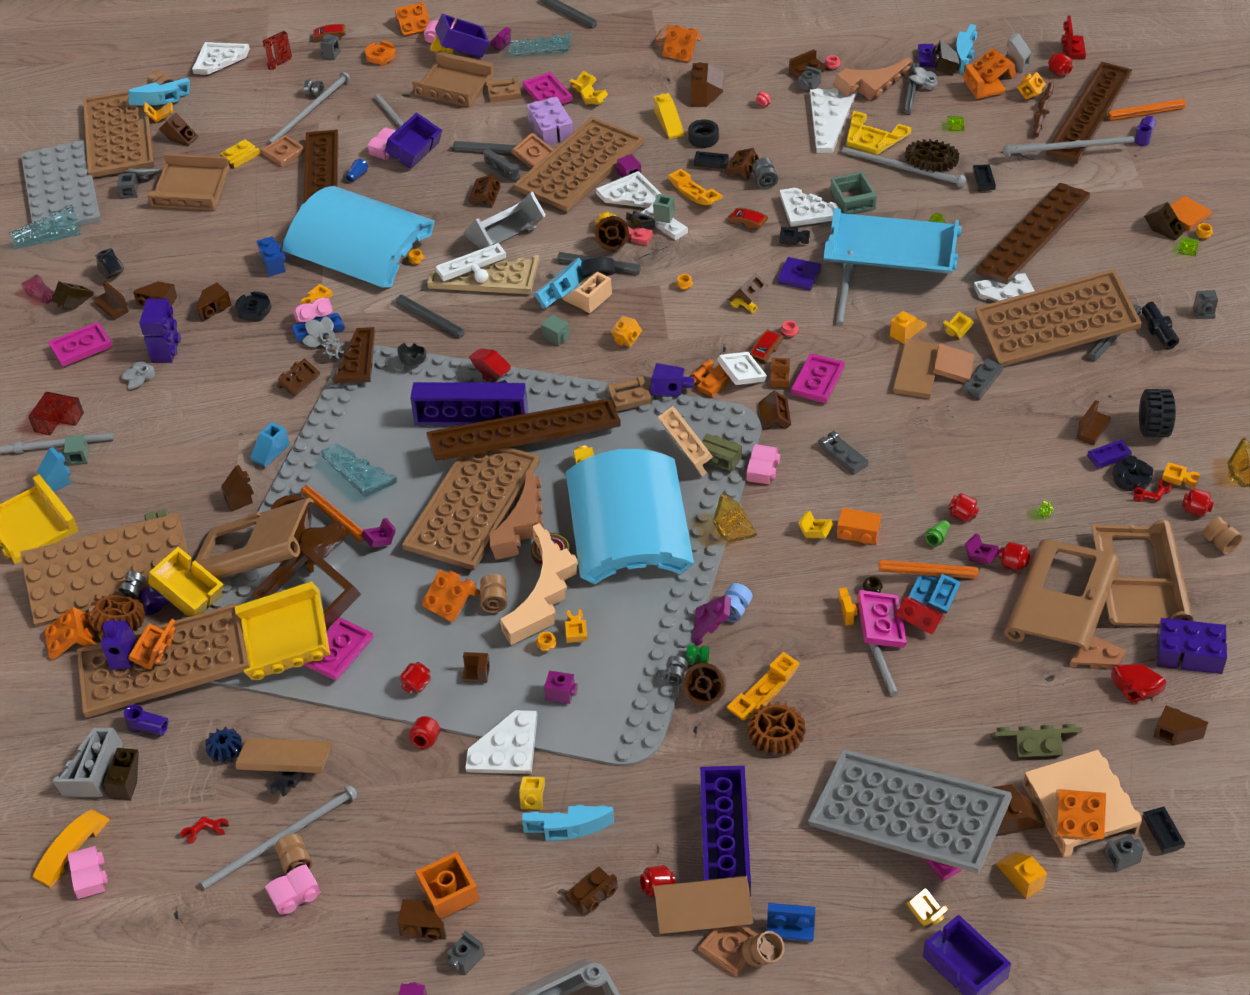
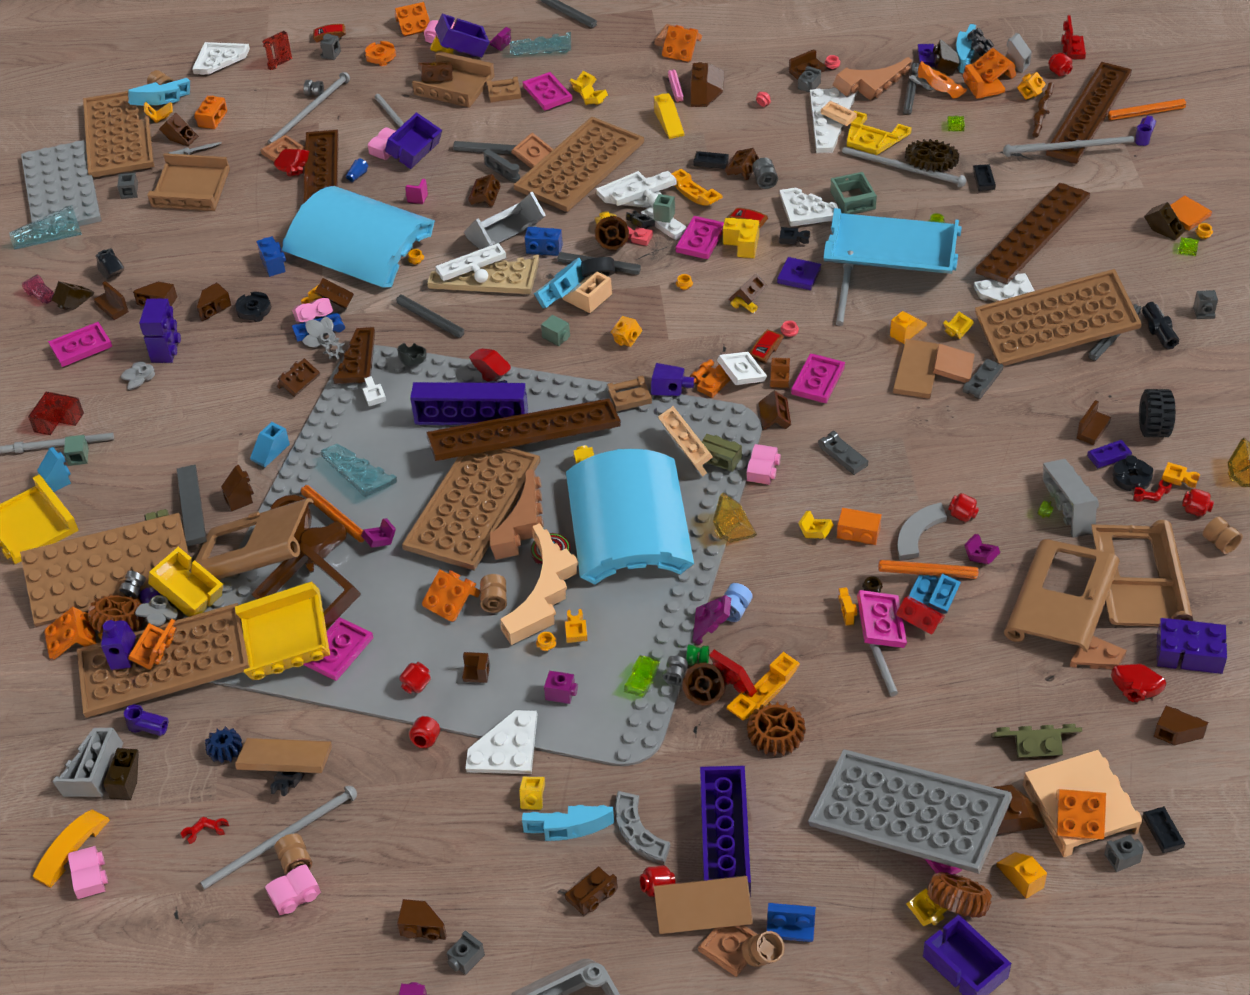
light grey dish [127,168,160,179] -> none
yellow plate [220,139,260,168] -> none
orange brick [415,852,479,919] -> none
lavender piece [527,97,574,145] -> none
magenta brick [616,154,641,178] -> none
black tyre [688,119,719,148] -> none
bright green cone [925,520,950,546] -> none
red head [999,542,1031,571] -> none
none -> light grey plate [135,595,178,627]
none -> light grey sword [168,142,222,155]
none -> dark grey tile [177,465,207,546]
none -> orange brick [194,96,228,129]
none -> red piece [273,149,309,176]
none -> reddish brown bracket [315,278,354,309]
none -> white plate [363,376,386,406]
none -> dark pink panel [405,179,428,204]
none -> reddish brown bracket [418,61,453,82]
none -> blue brick [525,227,563,256]
none -> white plate [609,171,677,206]
none -> light grey tile [615,791,670,865]
none -> clear neon green slope [624,655,660,698]
none -> bright pink axle [668,69,684,102]
none -> dark pink plate [676,216,724,259]
none -> red plate [709,649,757,697]
none -> yellow brick [723,218,759,259]
none -> light nougat plate [821,101,857,126]
none -> light grey tile [897,503,947,560]
none -> orange piece [918,61,967,99]
none -> dark orange gear [927,872,992,918]
none -> black plate [967,28,994,56]
none -> light grey wedge [1043,459,1099,538]

